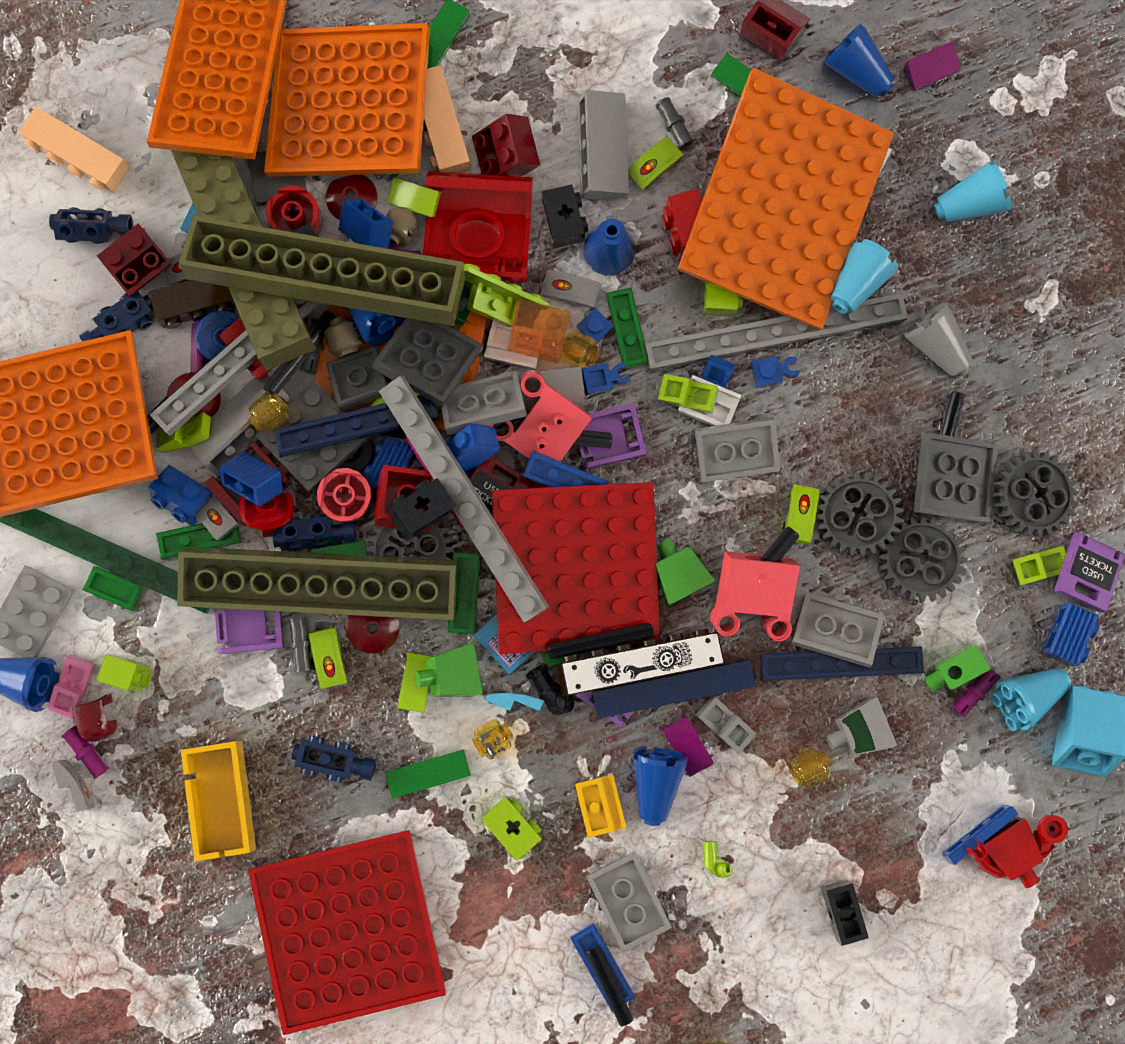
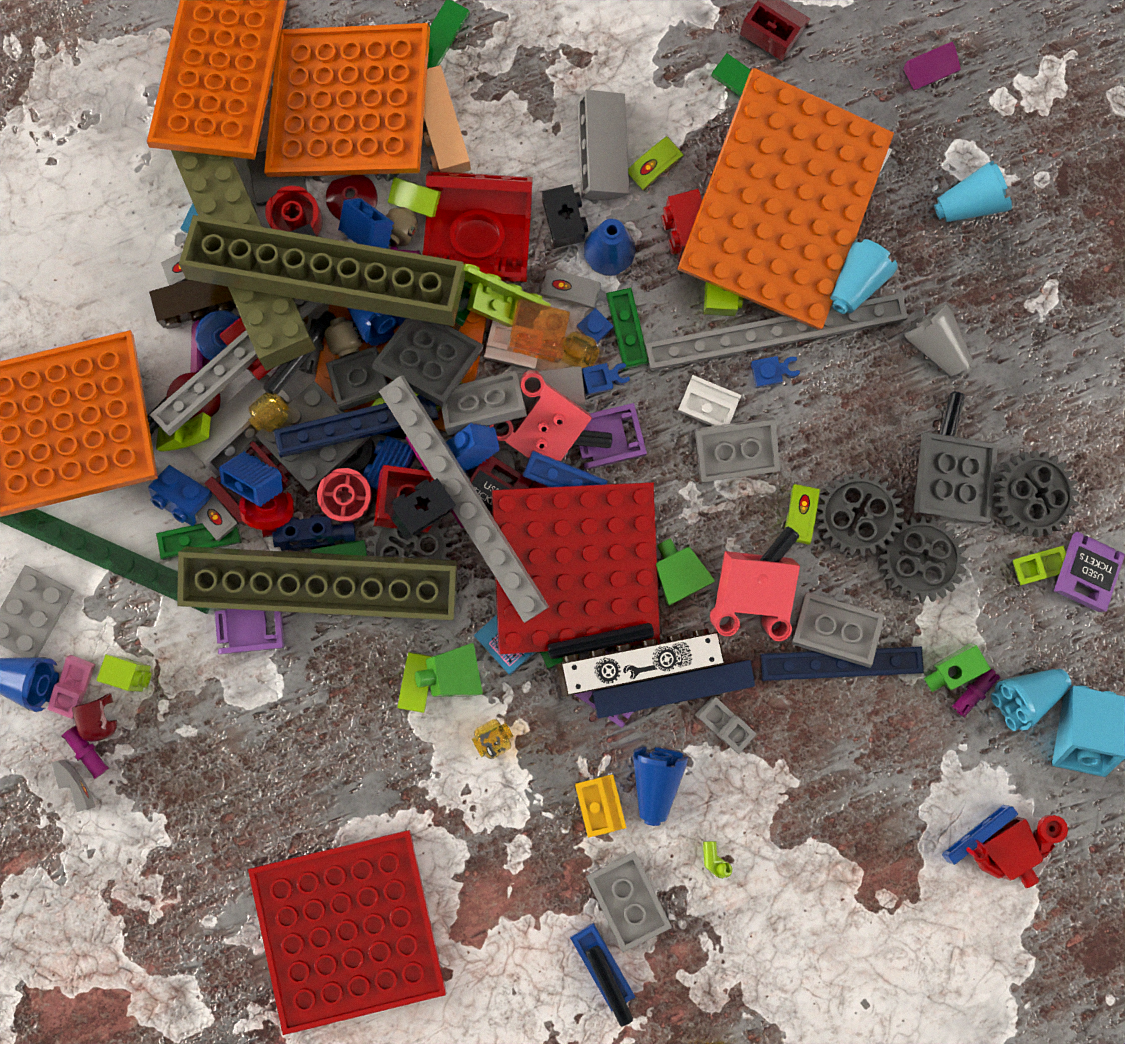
light nougat brick [18,106,130,193] -> none
dark blue brick [49,207,133,244] -> none
dark blue brick [79,291,156,342] -> none
green tile [82,566,145,611] -> none
dark red slope [97,223,172,297] -> none
yellow piece [181,741,256,861] -> none
dark grey pin [288,617,312,672] -> none
dark blue brick [292,735,377,783] -> none
lime slope [309,626,348,689] -> none
dark red dish [346,615,400,654] -> none
green tile [385,749,471,799] -> none
green tile [448,552,481,634] -> none
dark red slope [472,114,541,176] -> none
lime brick [481,796,542,861] -> none
medium azure slope [485,693,544,711] -> none
black connector [526,663,575,716] -> none
dark grey pin [655,97,694,150] -> none
lime slope [658,374,719,414] -> none
magenta slope [662,716,715,777] -> none
blue plate [701,355,735,388] -> none
clear yellow head [789,748,832,789] -> none
black brick [820,880,869,946] -> none
blue cone [823,24,894,97] -> none
light grey torso [826,697,897,755] -> none
blue brick [1042,603,1100,666] -> none

